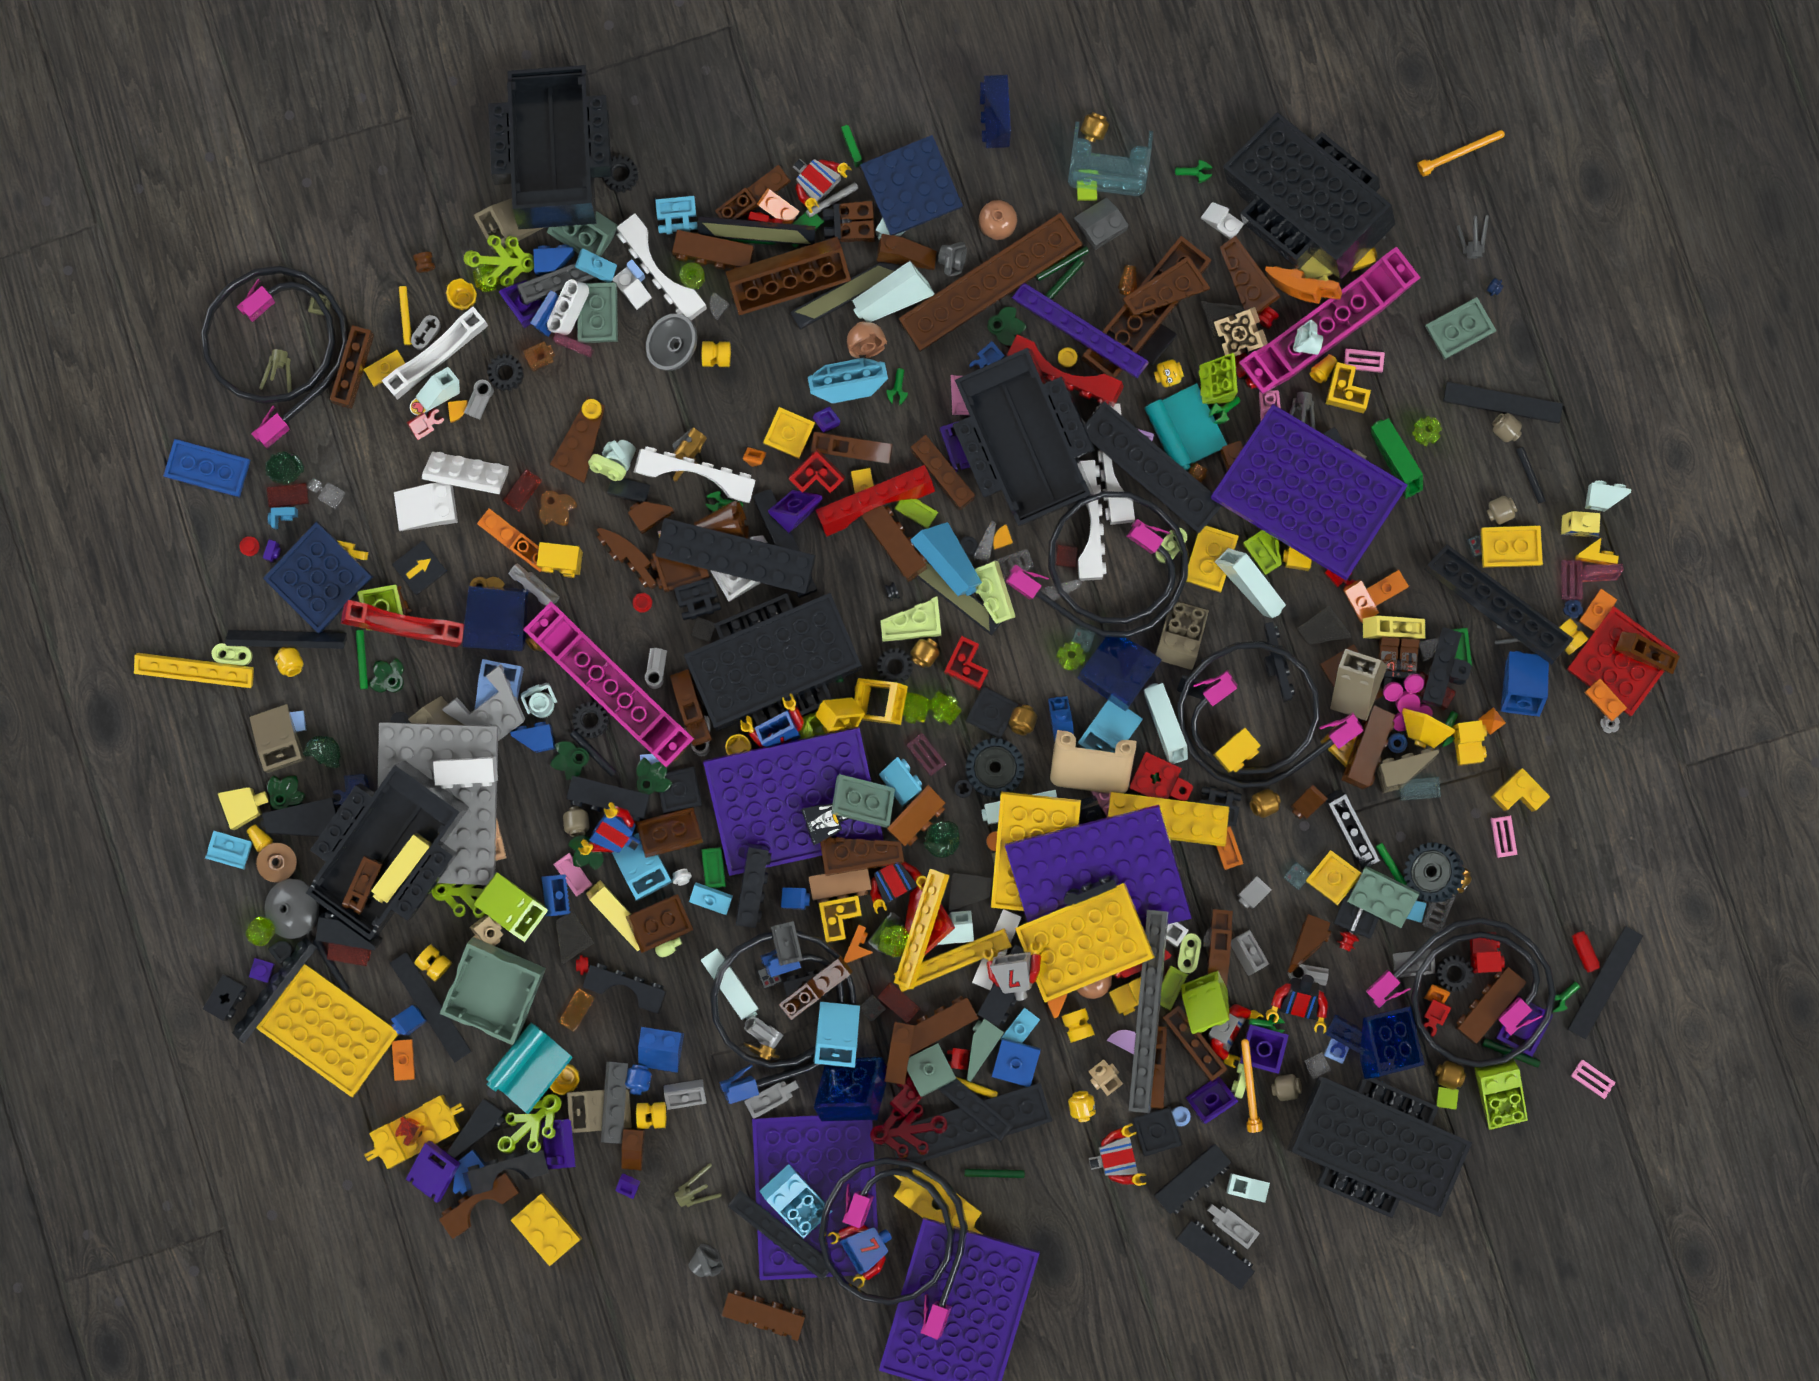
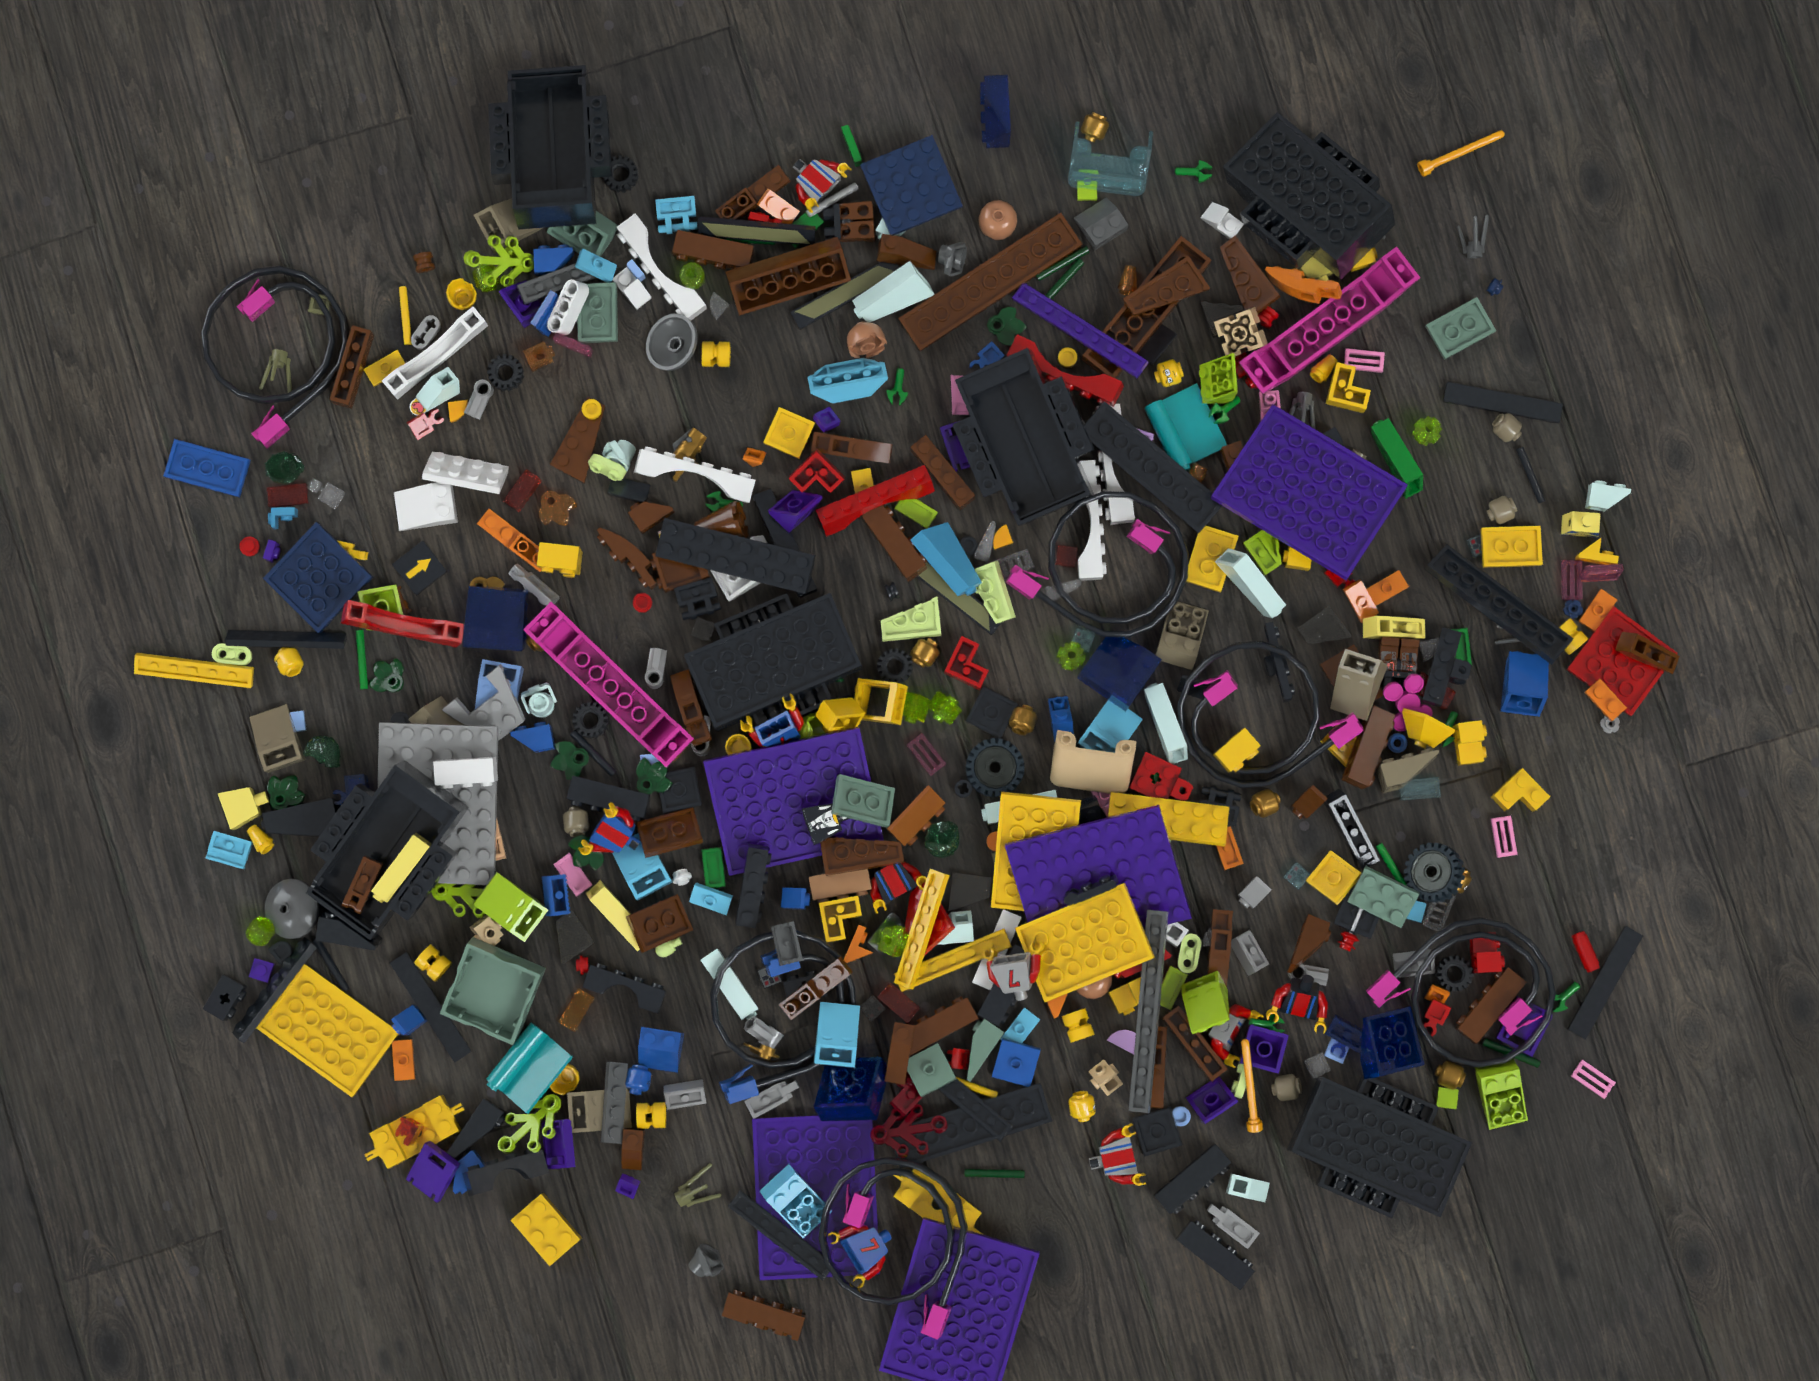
medium nougat dish [256,843,296,882] -> none
clear red hinge [327,943,371,966] -> none
reddish brown arch [439,1172,520,1239] -> none
medium azure slope [879,757,923,807] -> none
yellowish green plate [1155,528,1187,563] -> none
light aqua piece [1293,320,1323,355] -> none
orange slope [1478,707,1506,735] -> none

